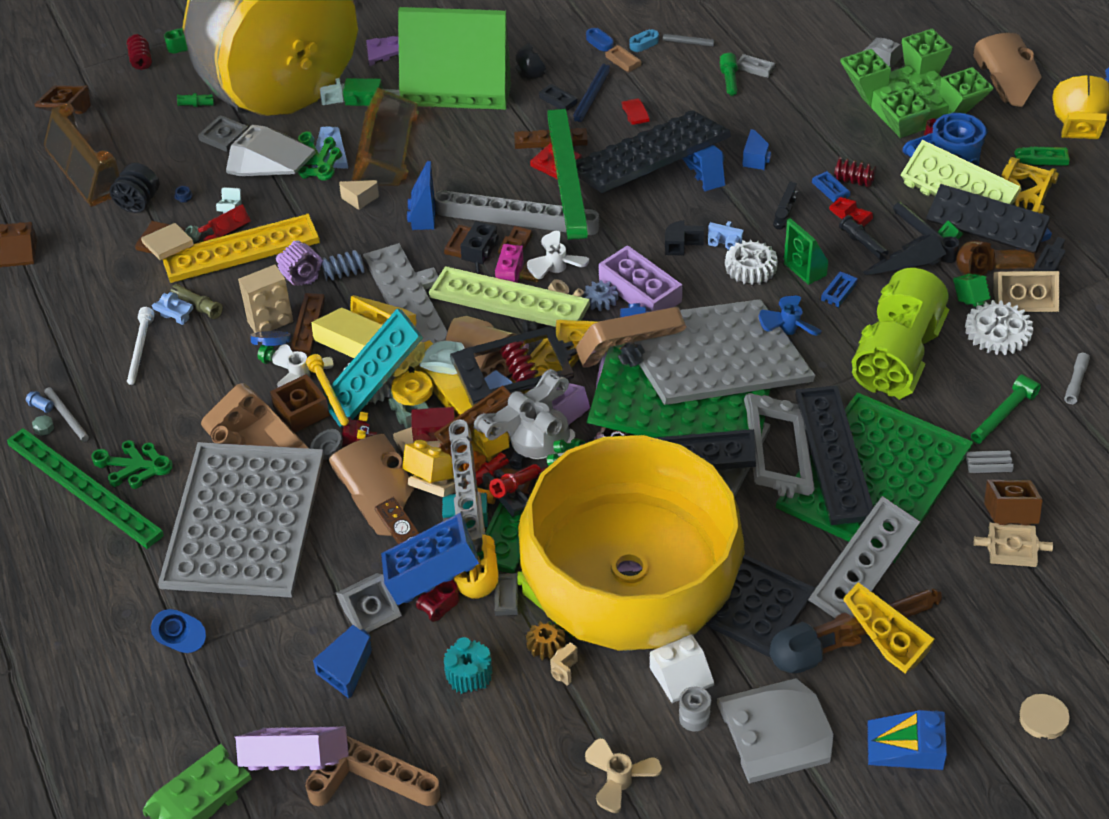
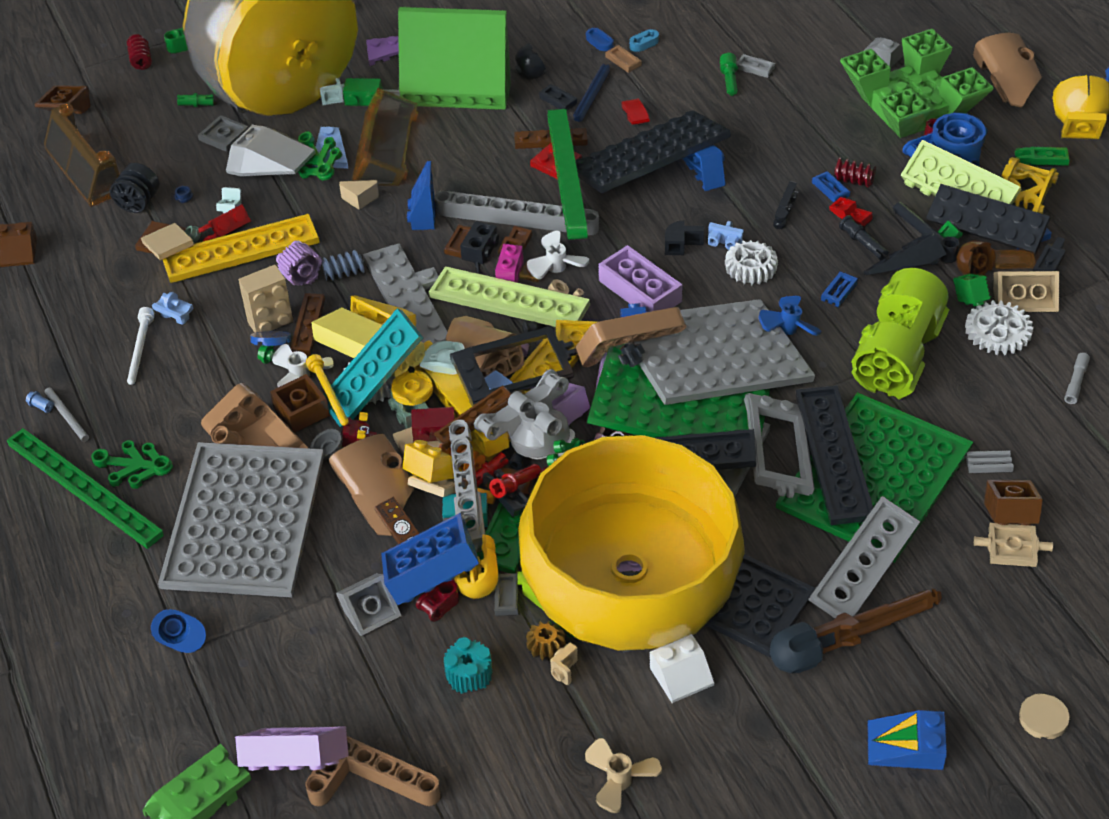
sand green tile [32,415,54,436] -> none
olive pin [171,284,223,319] -> none
blue slope [313,625,372,698] -> none
dark red piece [500,341,539,383] -> none
sand blue gear [583,280,618,311] -> none
dark grey bar [663,34,715,47] -> none
light grey wheel [679,686,711,732] -> none
light grey wedge [717,678,833,783] -> none
blue slope [742,129,771,170] -> none
green slope [784,218,828,285] -> none
yellow wedge [843,582,934,674] -> none
green piece [971,374,1041,444] -> none

